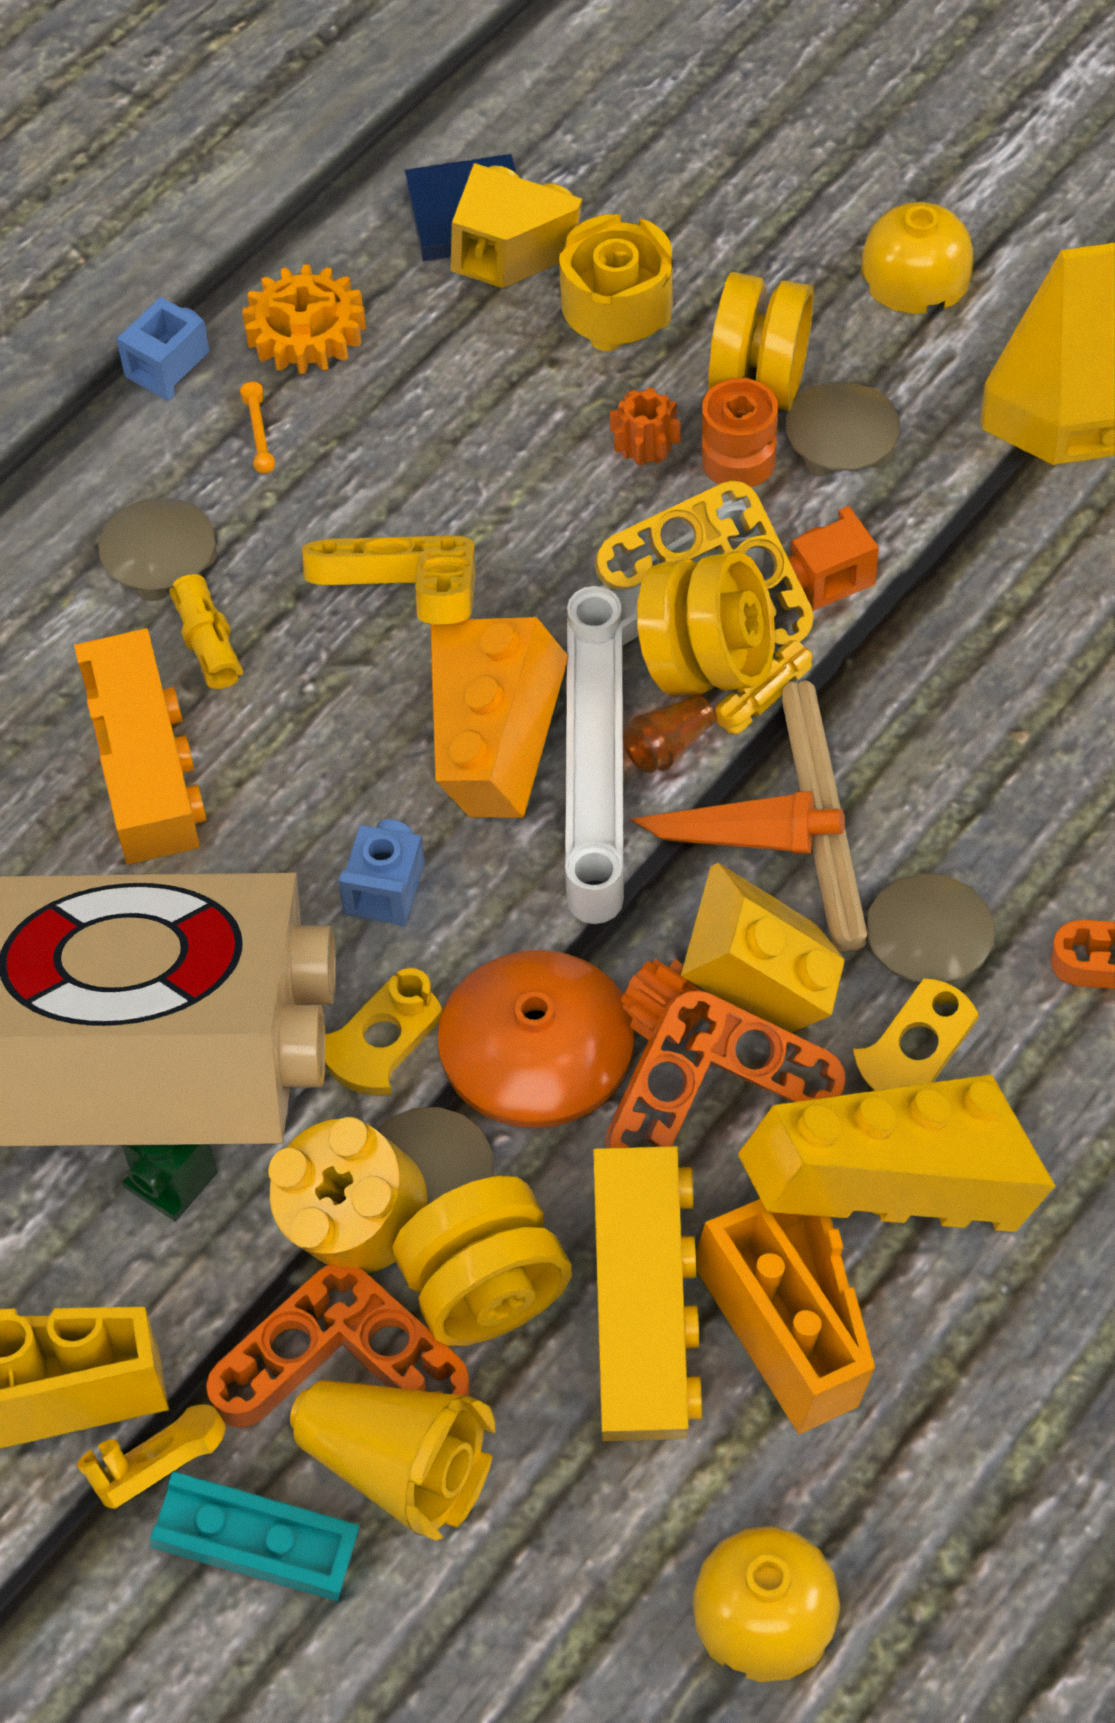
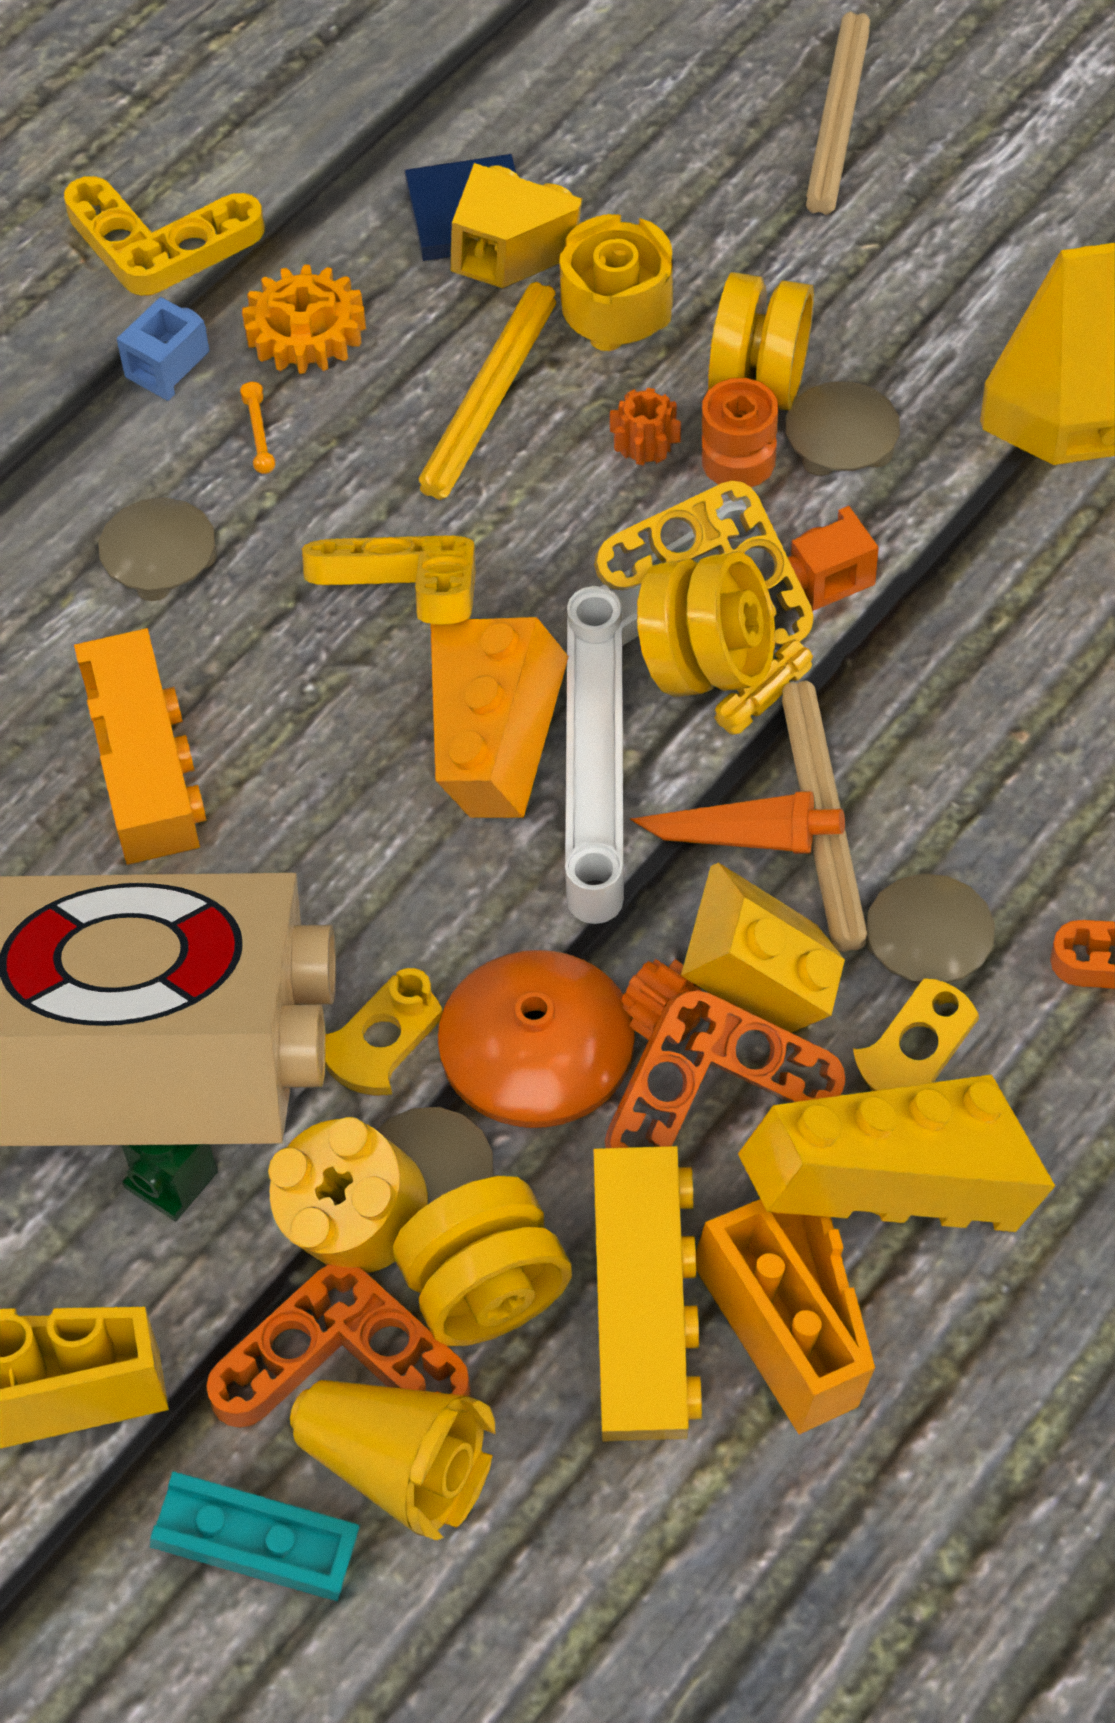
yellow piece [77,1405,226,1508] -> none
yellow pin [169,574,243,689] -> none
medium blue brick [339,819,425,926] -> none
clear orange cone [623,694,715,773] -> none
yellow cylinder [693,1526,840,1682] -> none
yellow cylinder [861,201,974,314] -> none
none -> yellow beam [64,176,265,296]
none -> yellow axle [419,282,556,500]
none -> tan axle [806,11,870,215]

